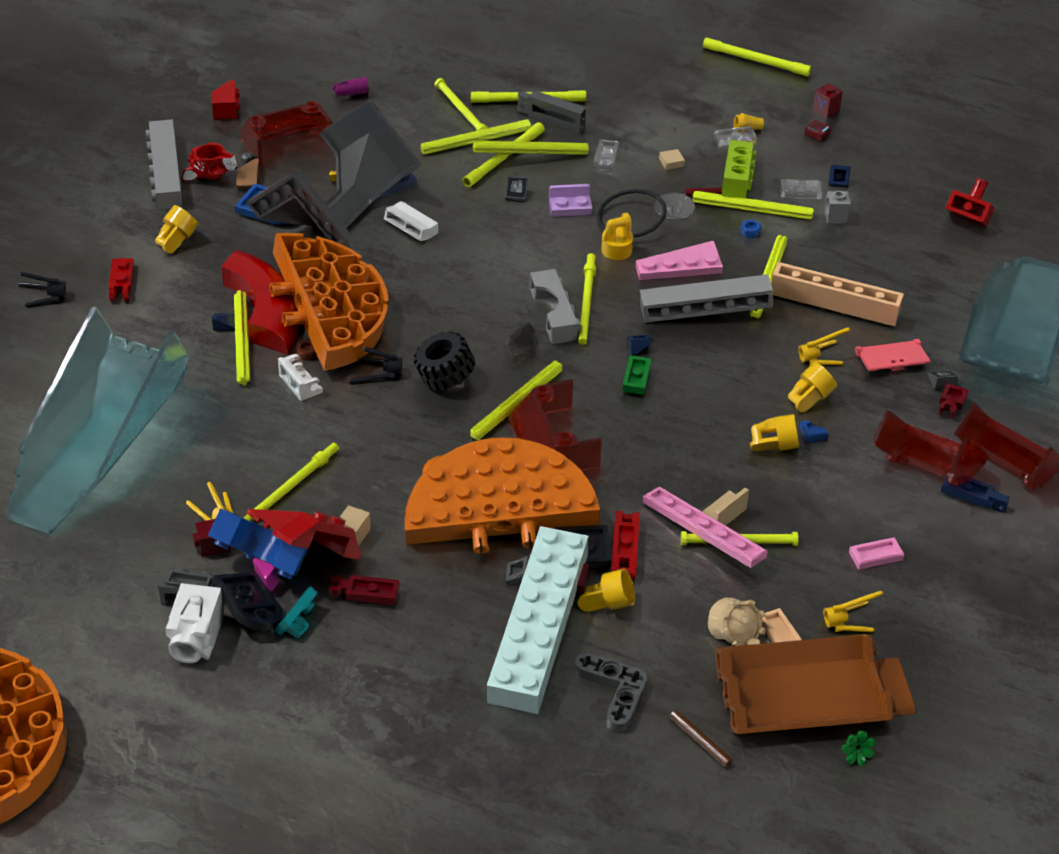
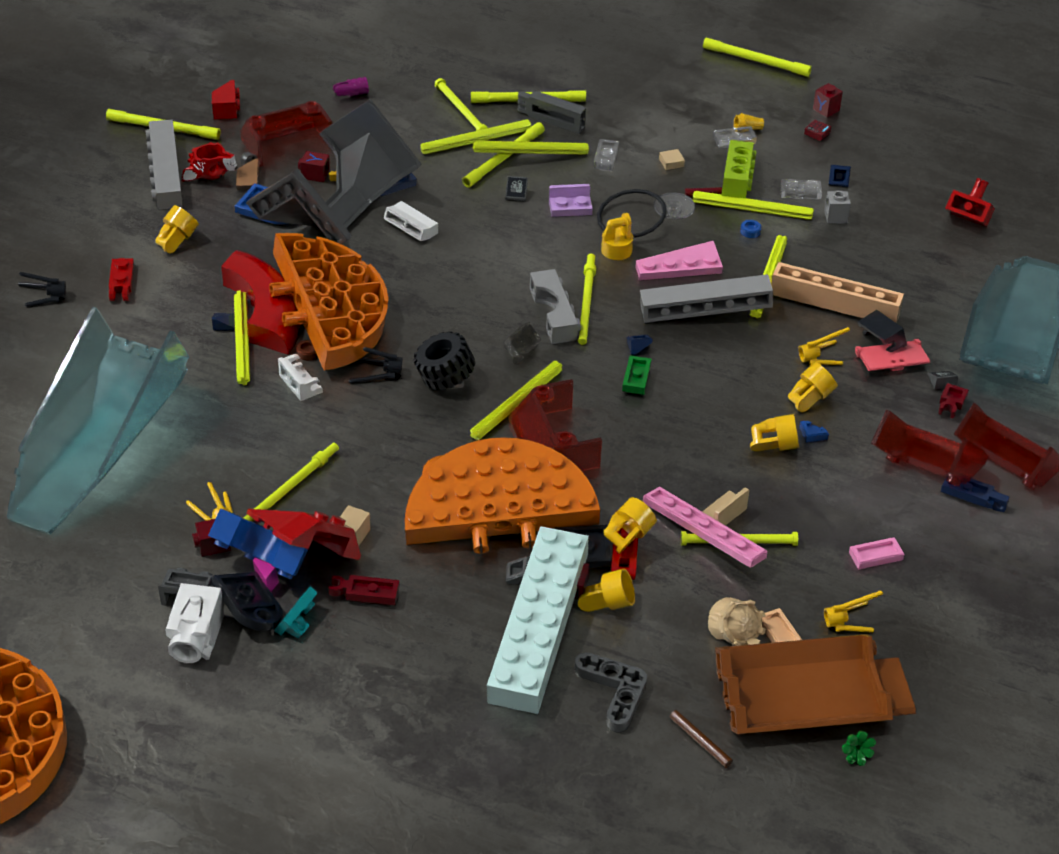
none -> neon yellow piece [106,109,221,140]
none -> dark red brick [298,151,330,182]
none -> yellow piece [604,497,657,554]
none -> black hinge [858,310,907,352]

